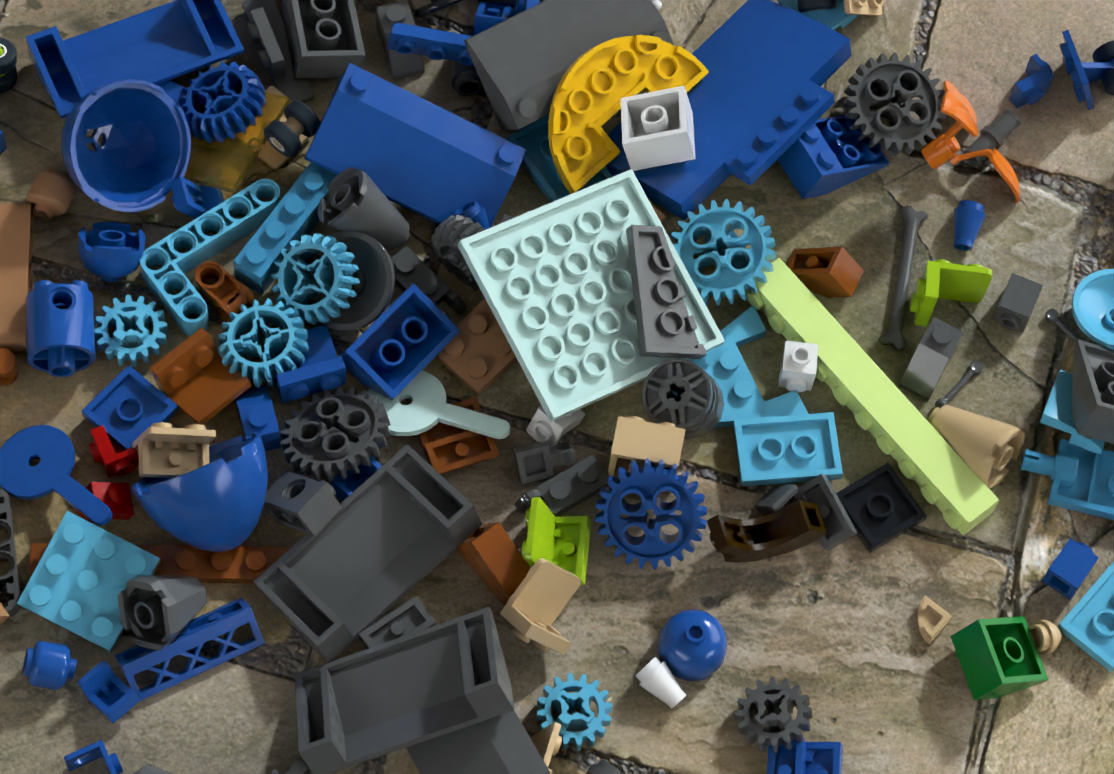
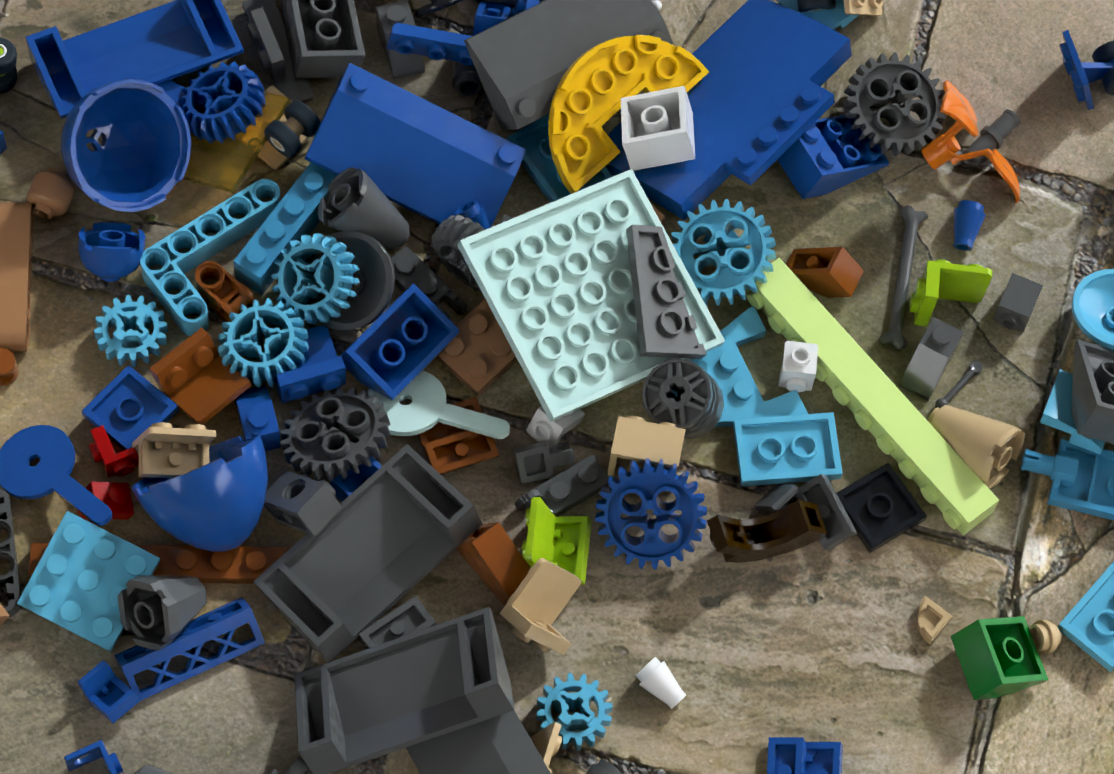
blue head [22,641,77,690] -> none
blue cylinder [26,280,96,377] -> none
blue bracket [170,176,224,219] -> none
blue cylinder [657,609,727,681] -> none
dark grey gear [735,677,813,753] -> none
blue bracket [1010,54,1054,108] -> none
blue brick [1042,538,1099,600] -> none
dark grey hinge [1045,309,1083,342] -> none

